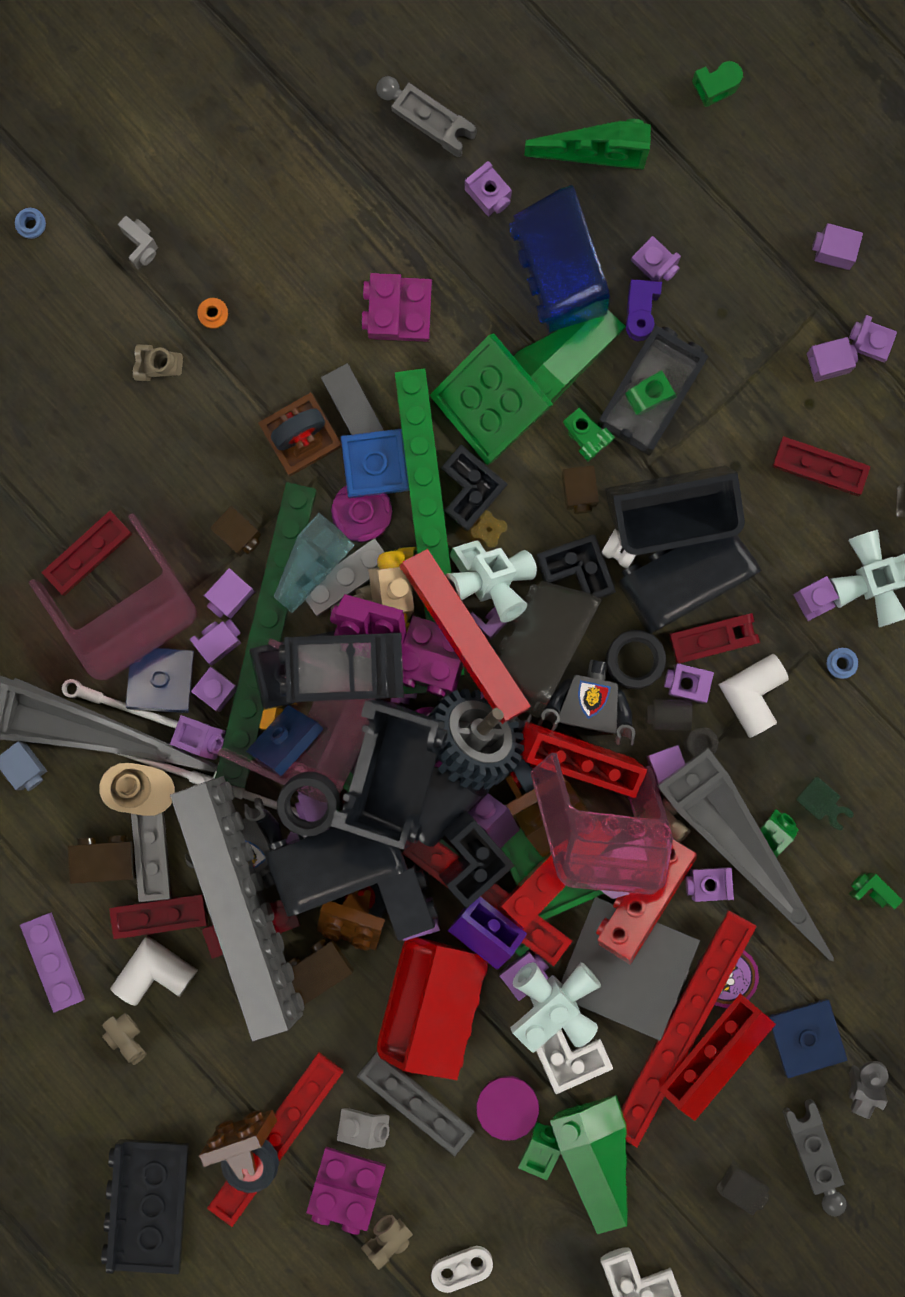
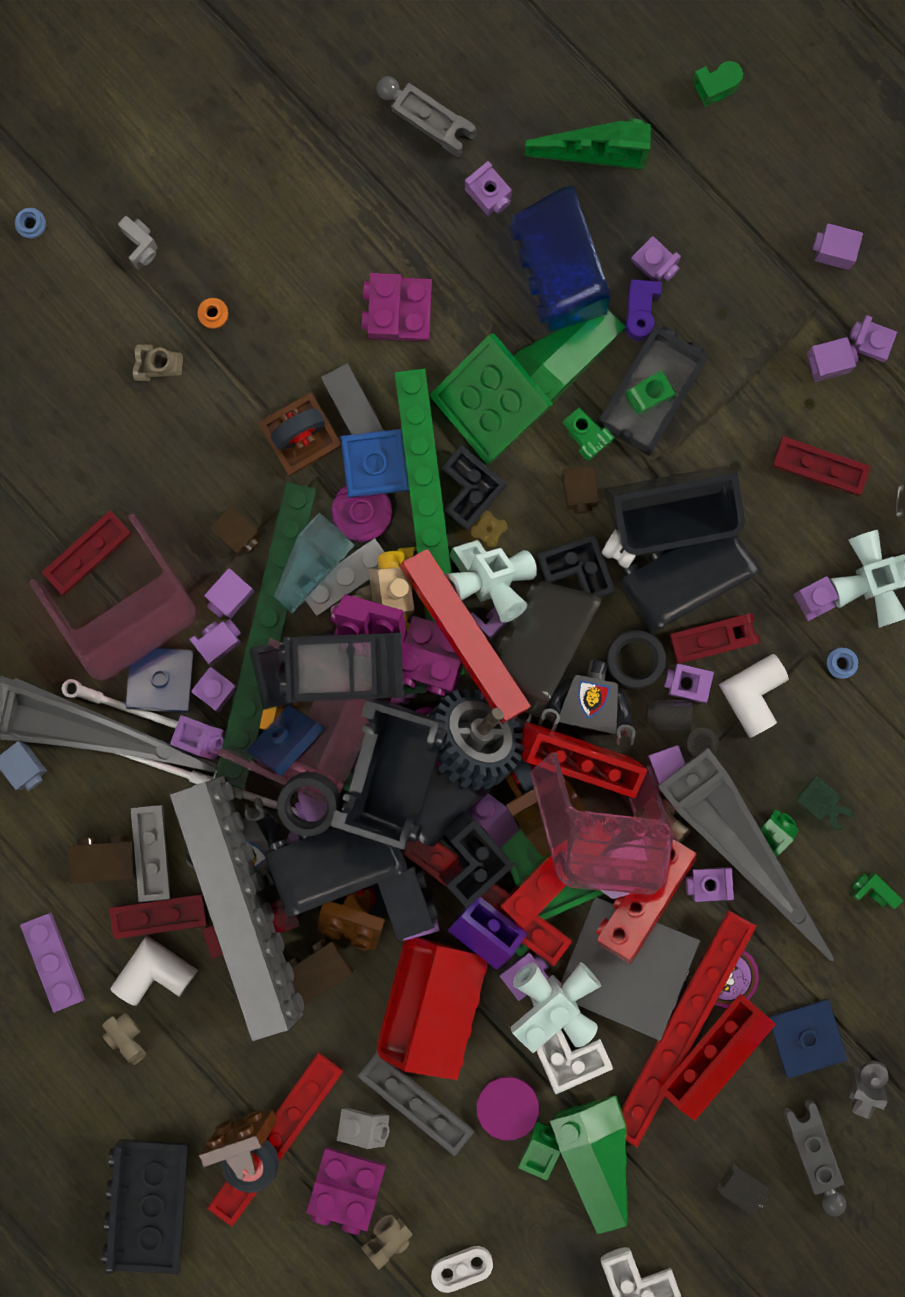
tan piece [99,763,175,816] -> none

